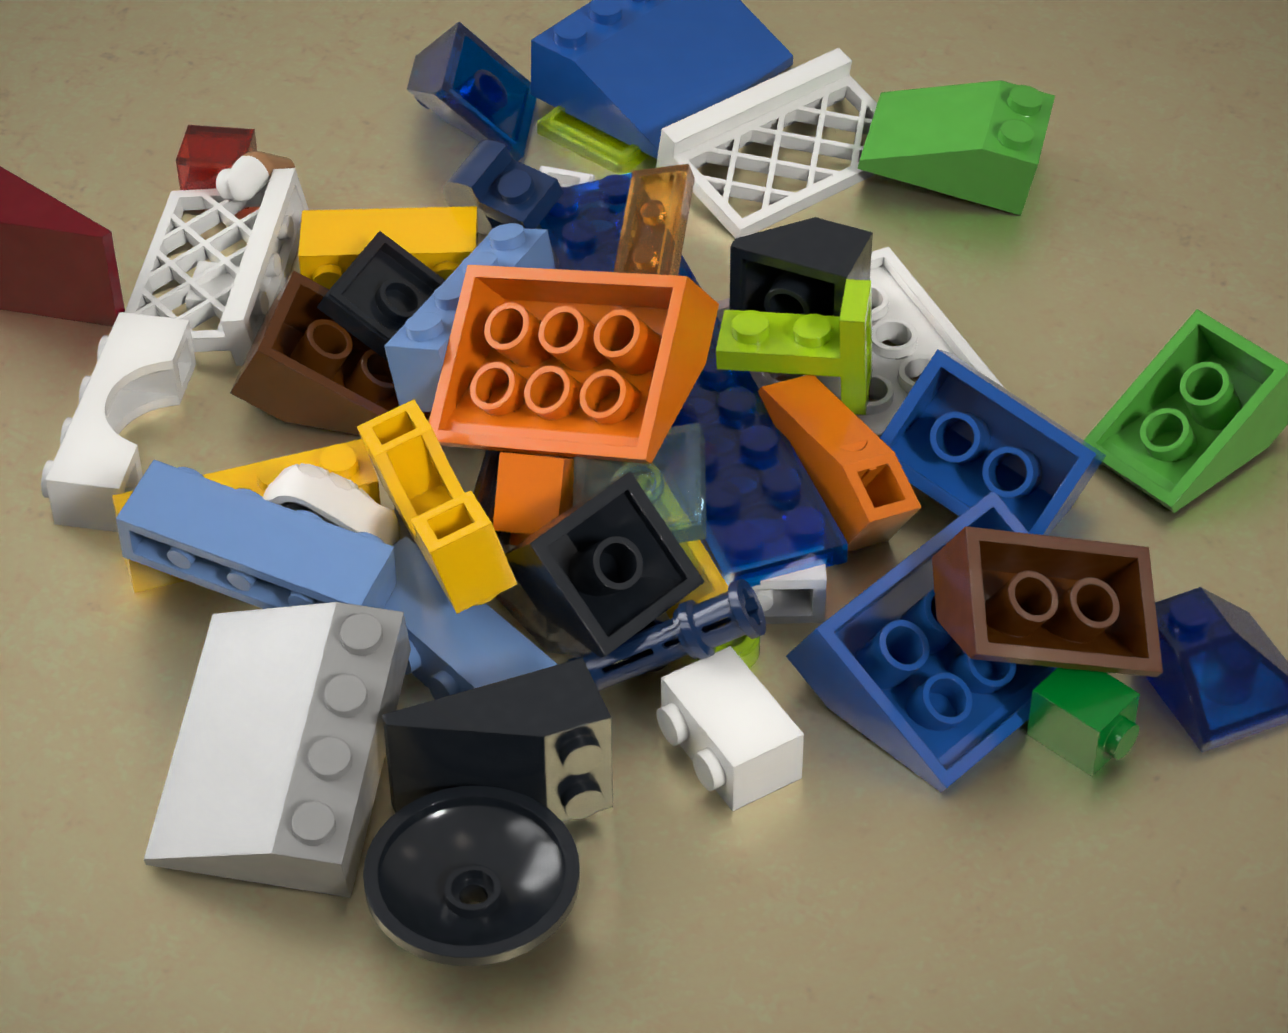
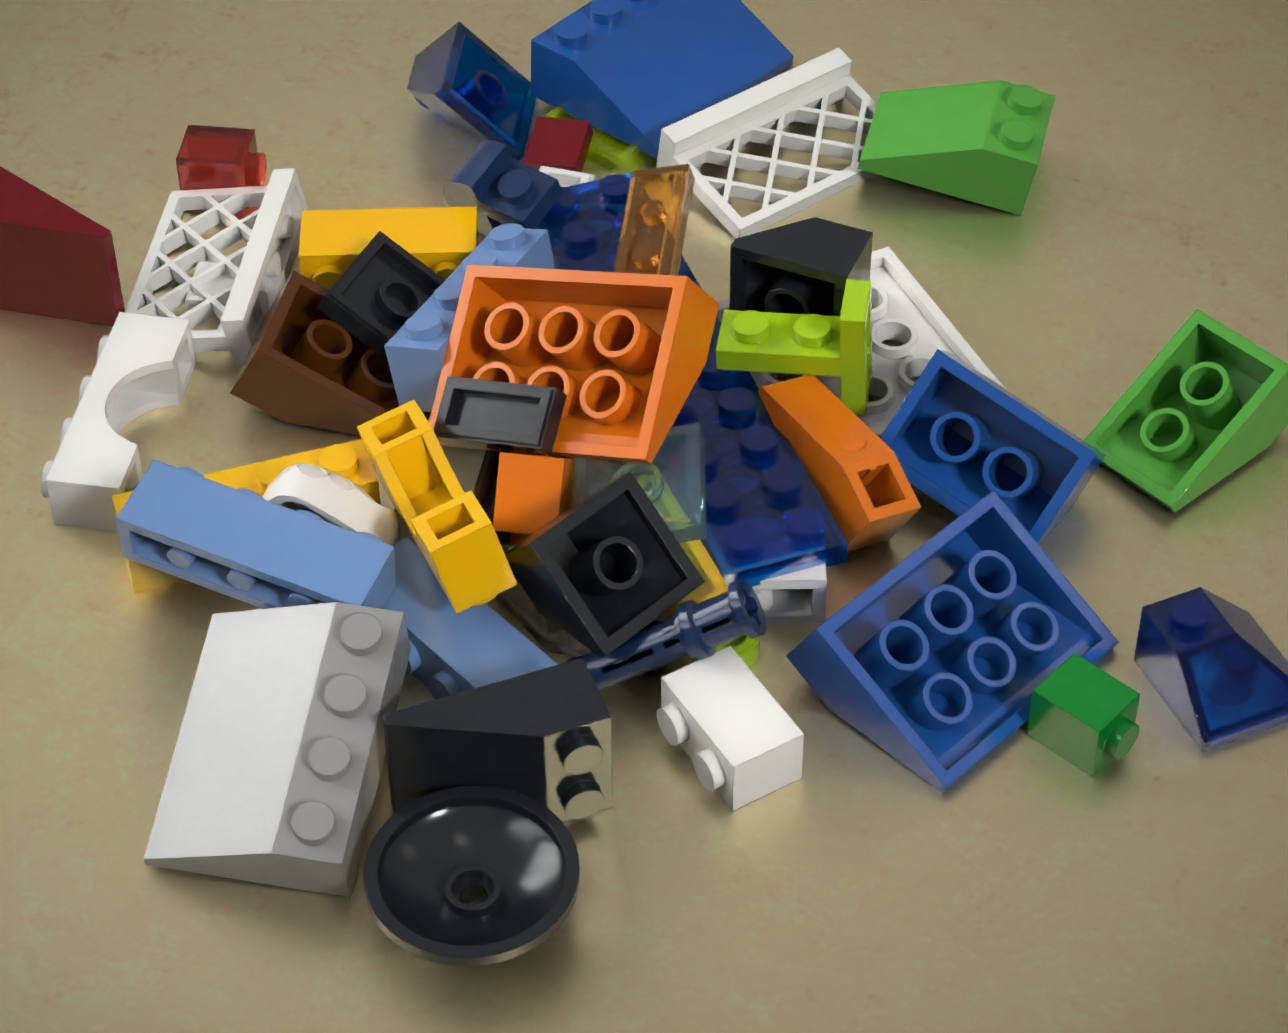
white arm [216,151,295,202] -> none
reddish brown slope [932,526,1163,677] -> none
none -> black tile [434,376,567,456]
none -> dark red tile [523,116,594,172]

